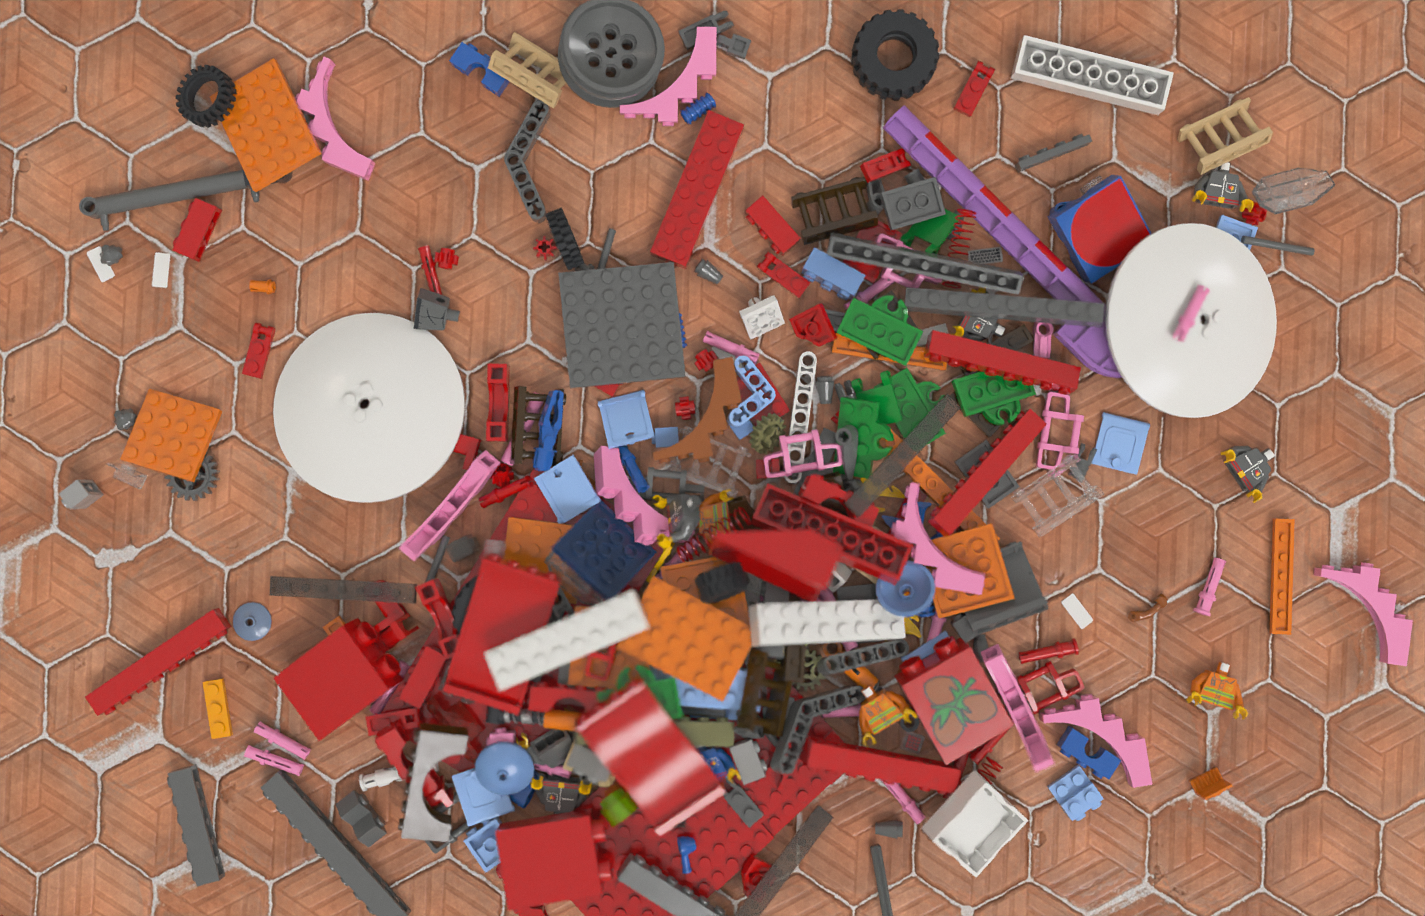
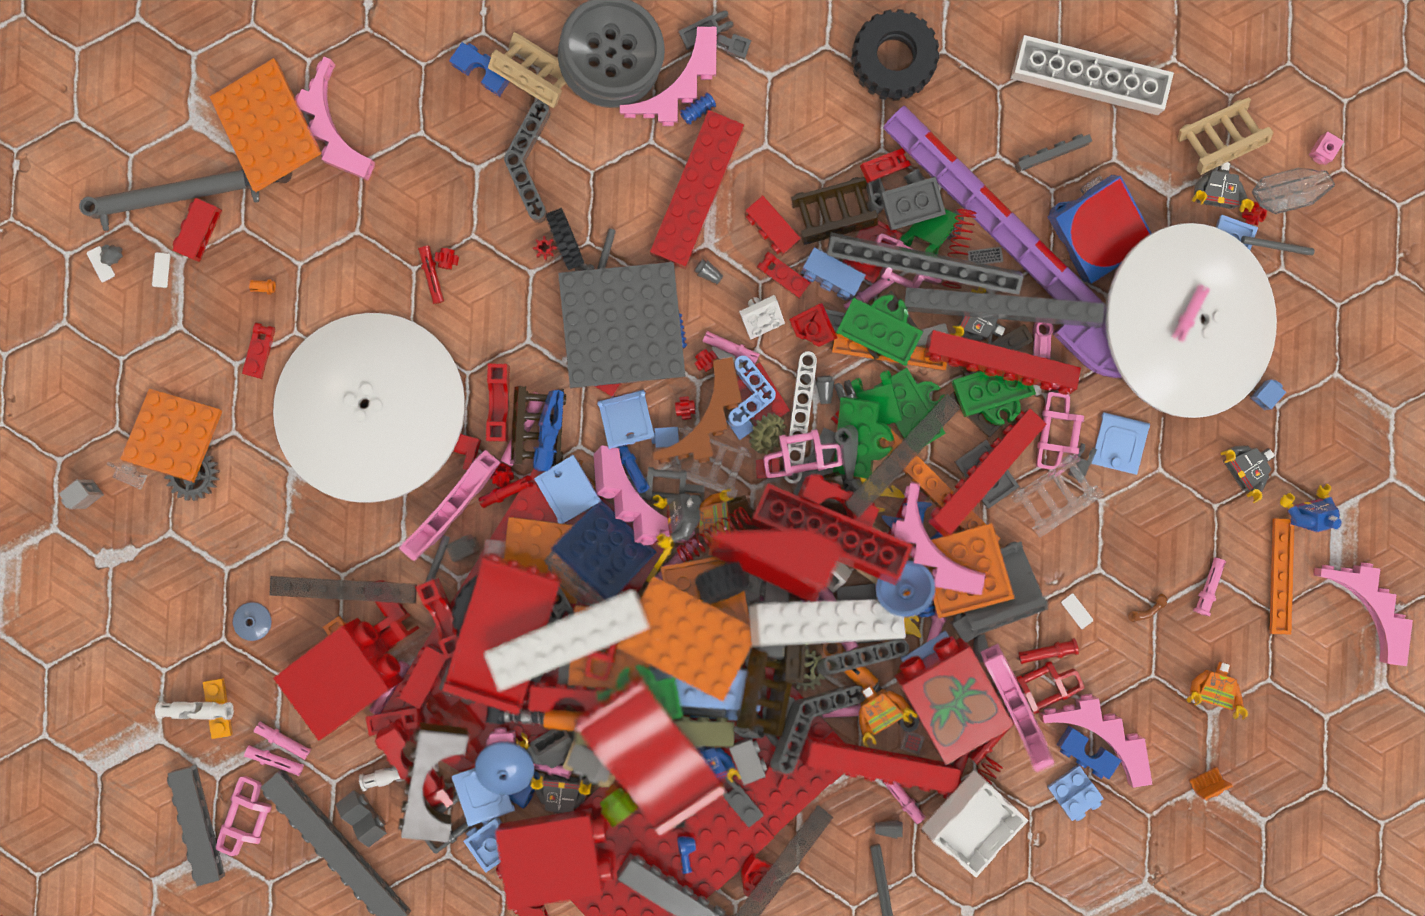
red brick [85,608,232,716] -> none
dark grey piece [114,409,137,430] -> none
black tyre [175,65,236,128] -> none
dark grey torso [413,288,460,330] -> none
red plate [953,60,995,117] -> none
none -> white piece [155,701,234,720]
none -> bright pink bar [216,776,272,856]
none -> medium blue brick [1250,380,1286,410]
none -> blue torso [1280,484,1342,532]
none -> bright pink brick [1309,132,1344,165]

